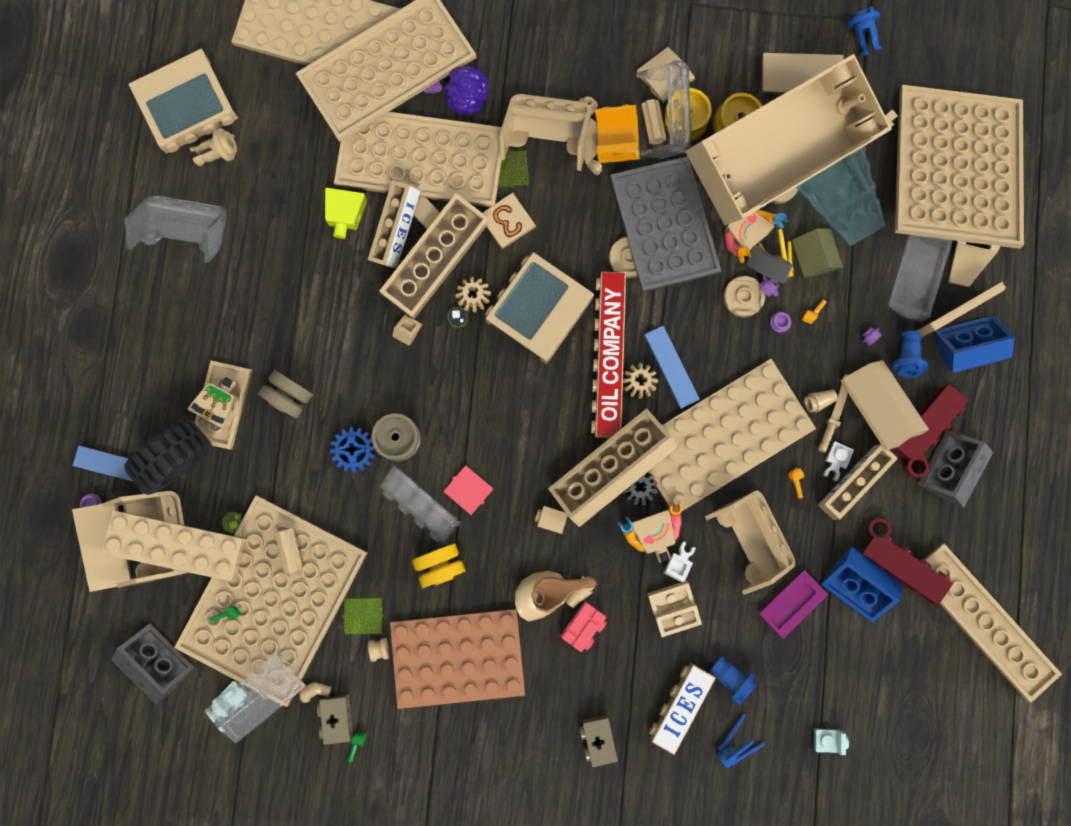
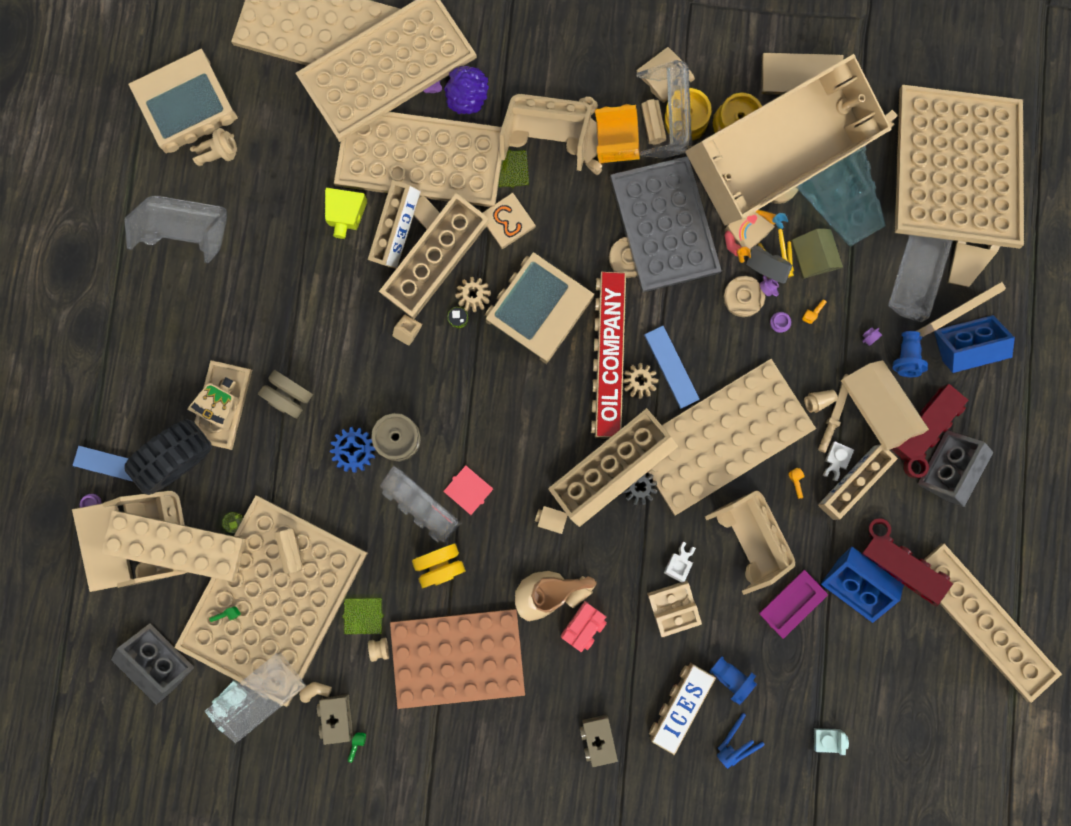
torso [618,500,682,563] -> none
blue piece [847,7,882,56] -> none

